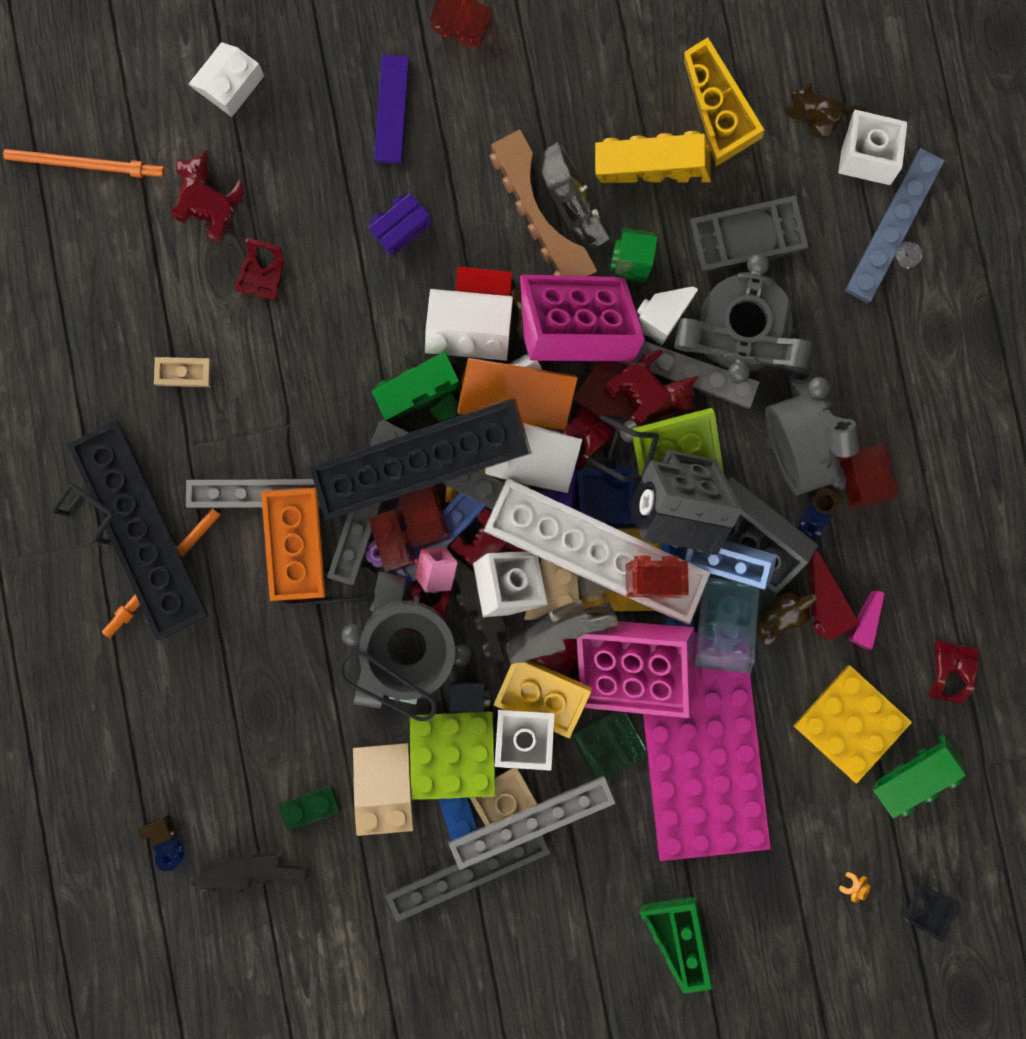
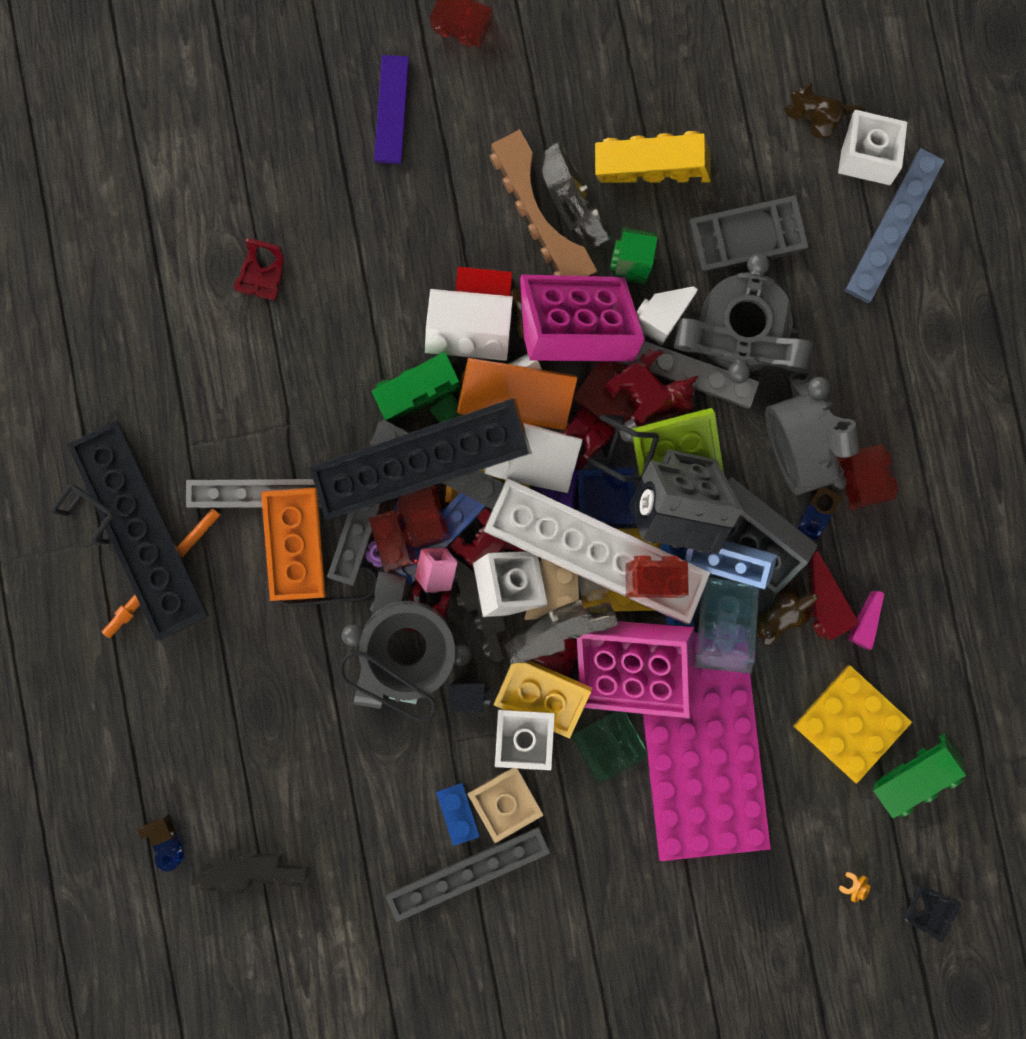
orange bar [3,149,165,178] -> none
tan plate [154,357,212,387] -> none
dark red animal [171,149,246,243] -> none
white slope [189,42,264,117] -> none
dark green plate [278,785,340,831] -> none
tan slope [353,743,415,836] -> none
dark purple brick [368,193,432,257] -> none
lime plate [410,712,496,800] -> none
light grey plate [449,776,616,870] -> none
green wedge [639,896,713,994] -> none
yellow wedge [684,37,764,166] -> none
clear plate [896,242,922,269] -> none
dark red piece [928,641,979,704] -> none

